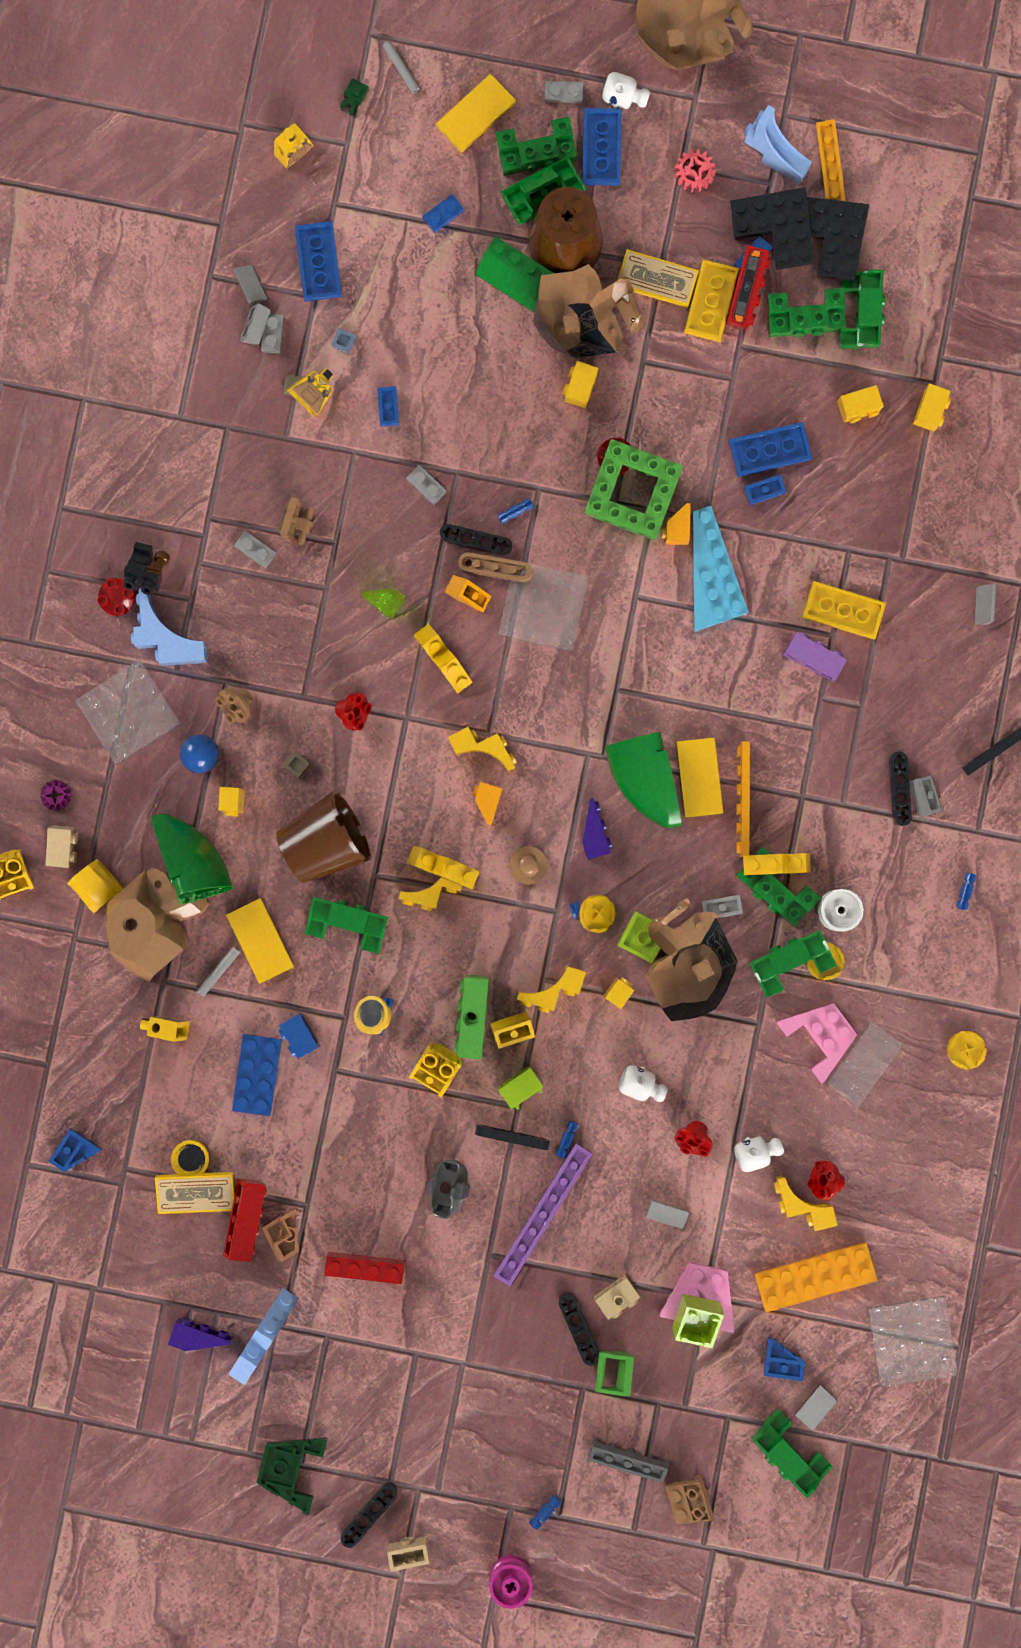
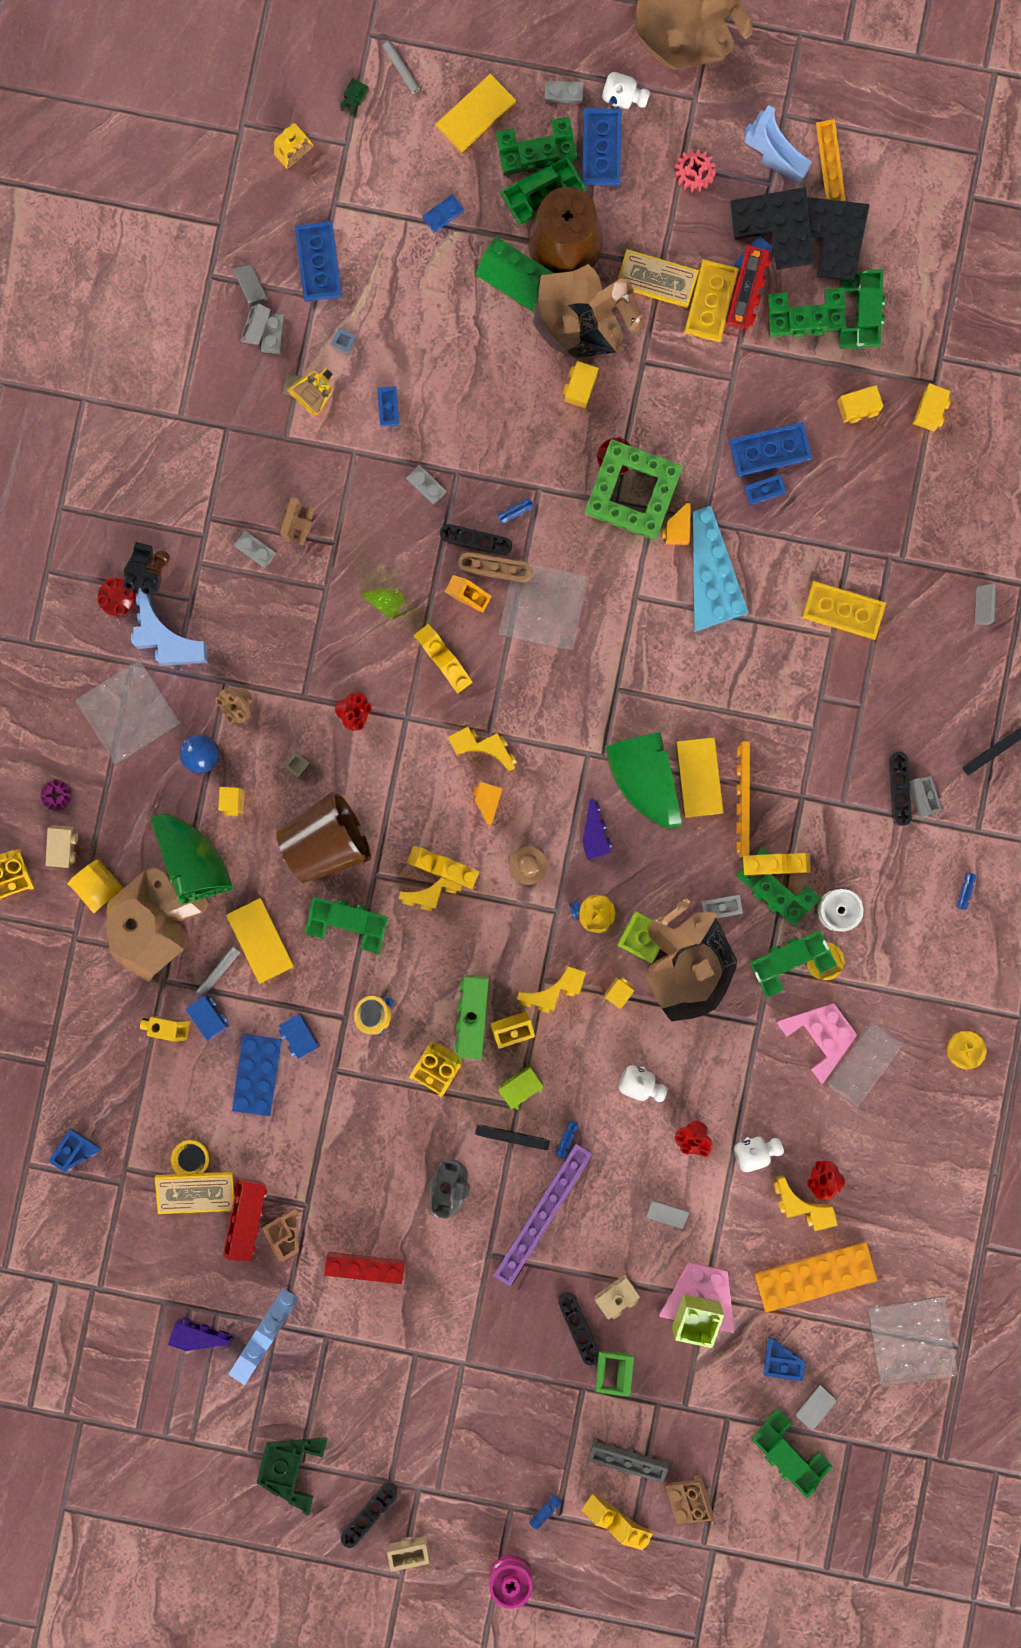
medium lavender brick [783,632,847,682] -> none
none -> blue brick [185,995,229,1041]
none -> yellow arch [582,1494,653,1550]

